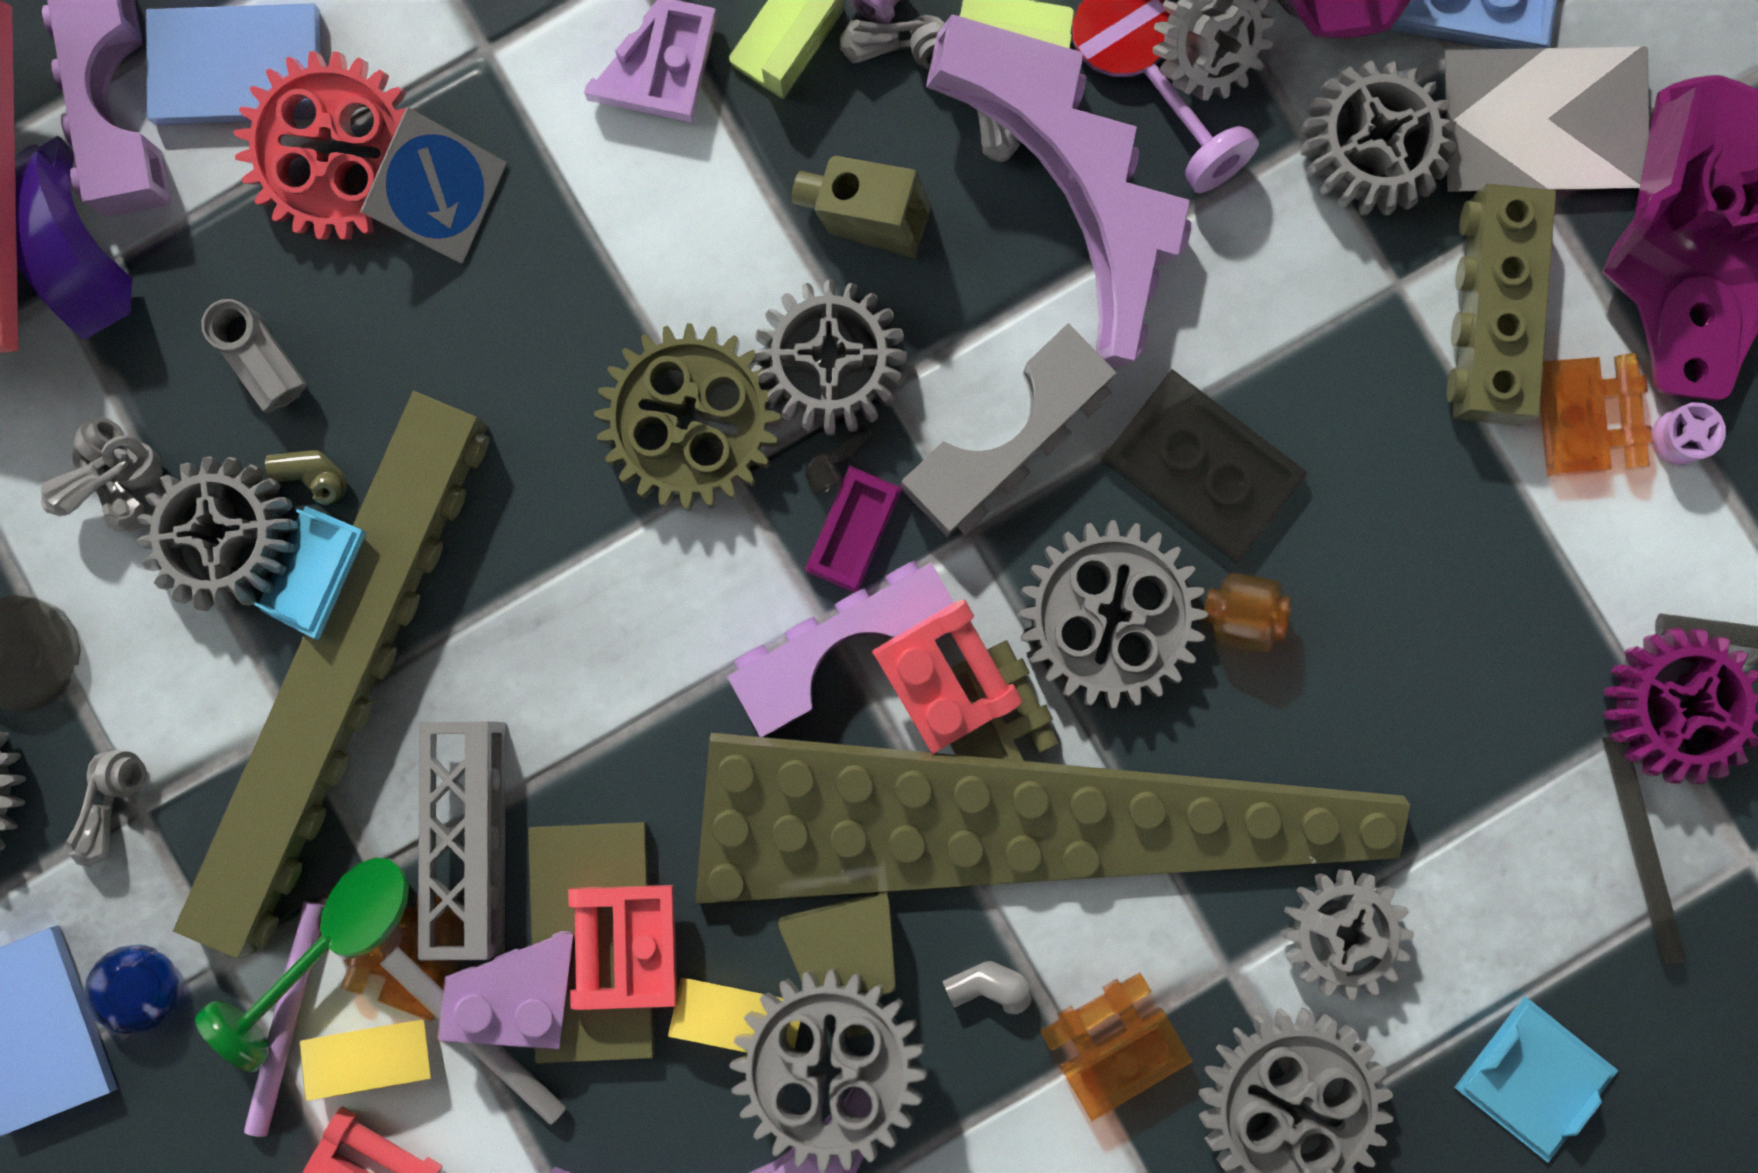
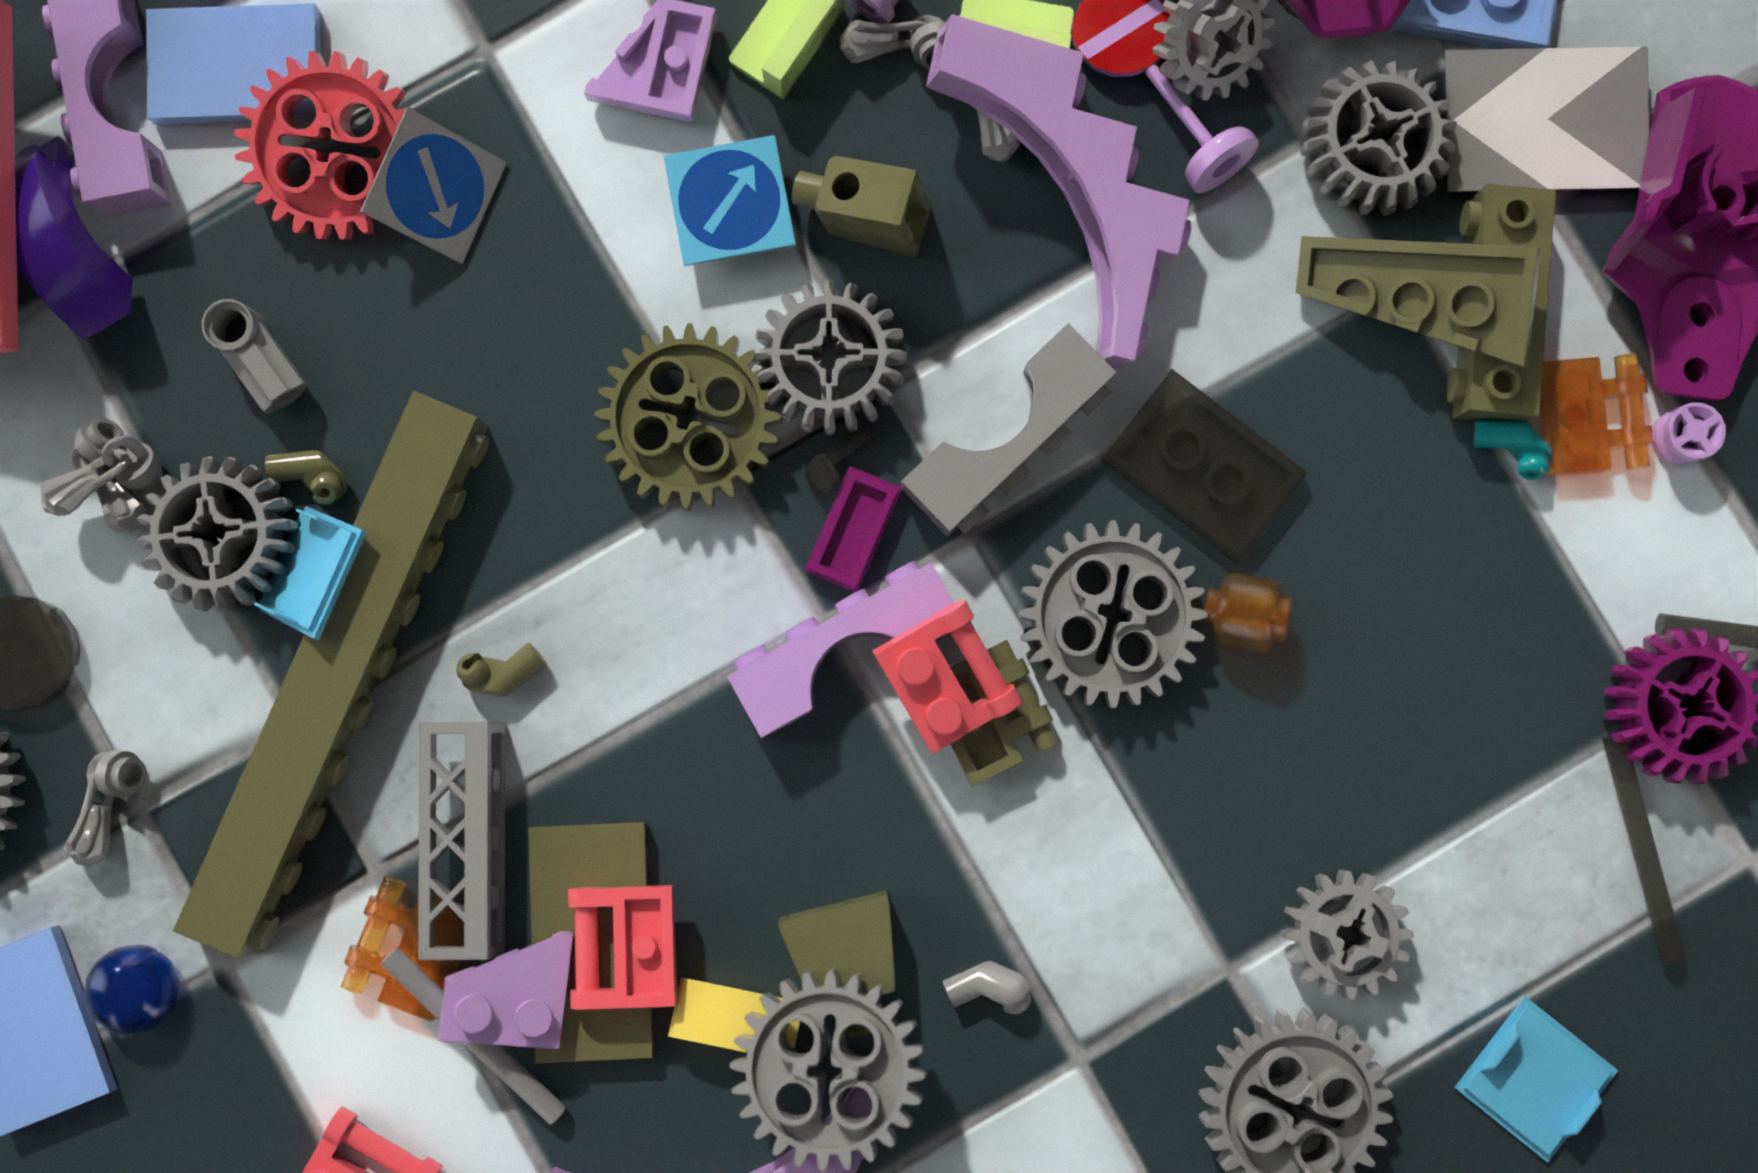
green piece [195,857,409,1072] -> none
lavender bar [244,901,325,1137] -> none
light yellow slope [299,1019,431,1101] -> none
olive wing [695,733,1410,904] -> none
clear orange plate [1040,972,1193,1121] -> none
none -> olive arm [456,642,547,697]
none -> piece [663,135,796,266]
none -> olive wing [1296,236,1541,368]
none -> teal arm [1474,419,1553,480]

